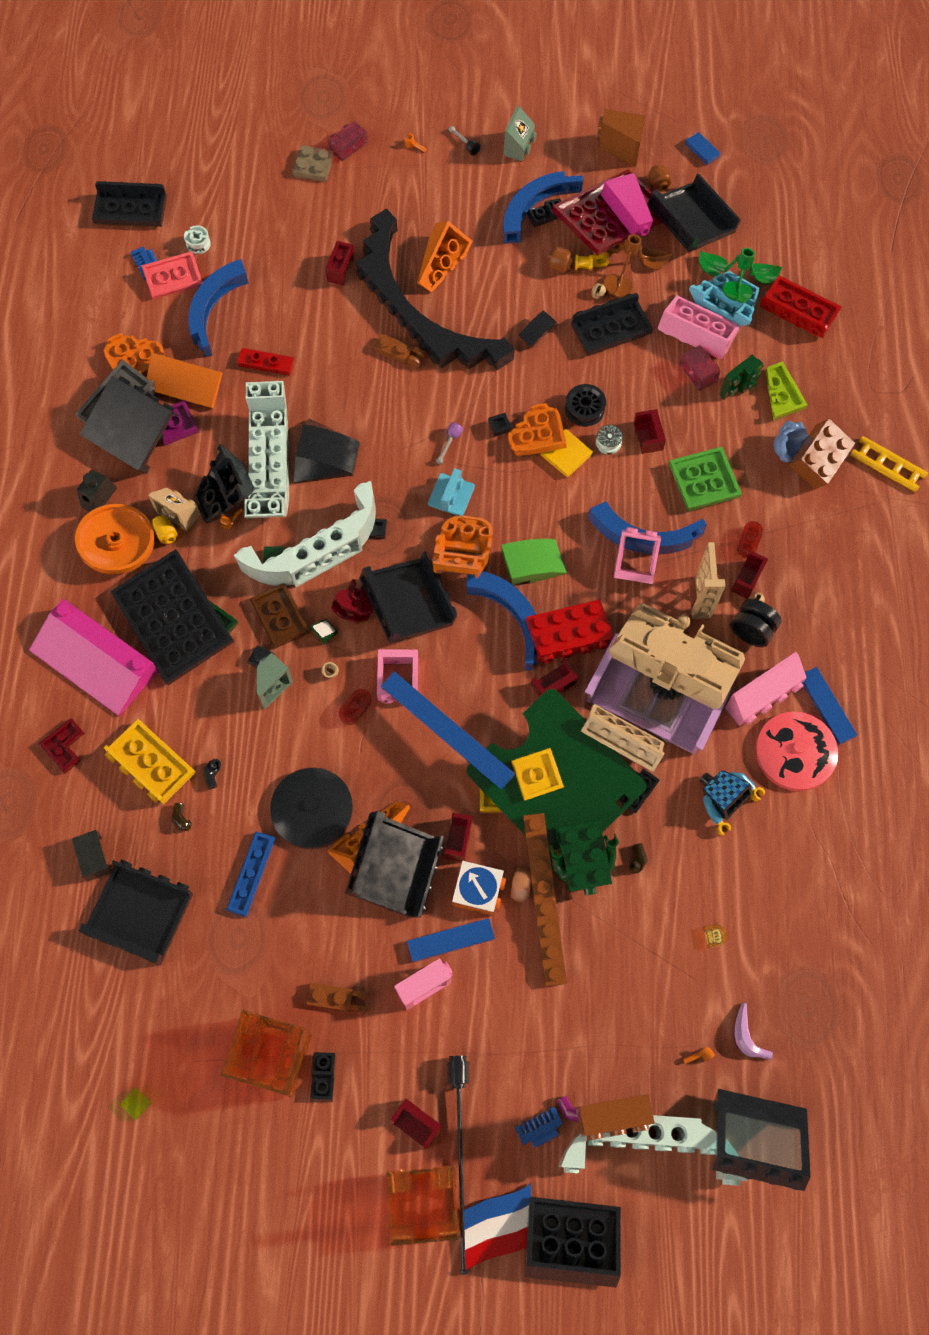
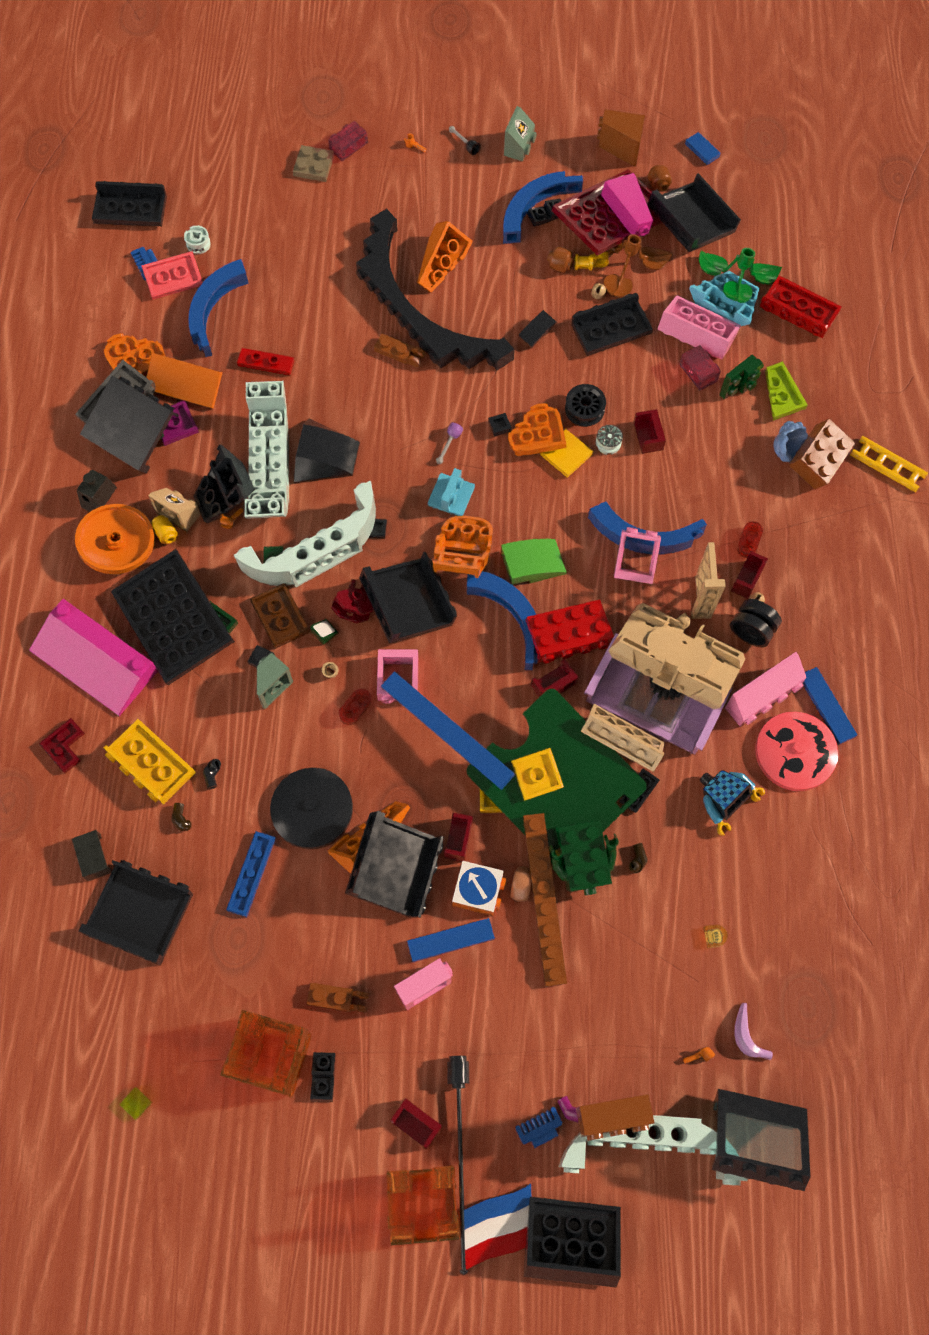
dark red panel [325,241,355,286] -> none
bright green plate [669,447,742,512] -> none

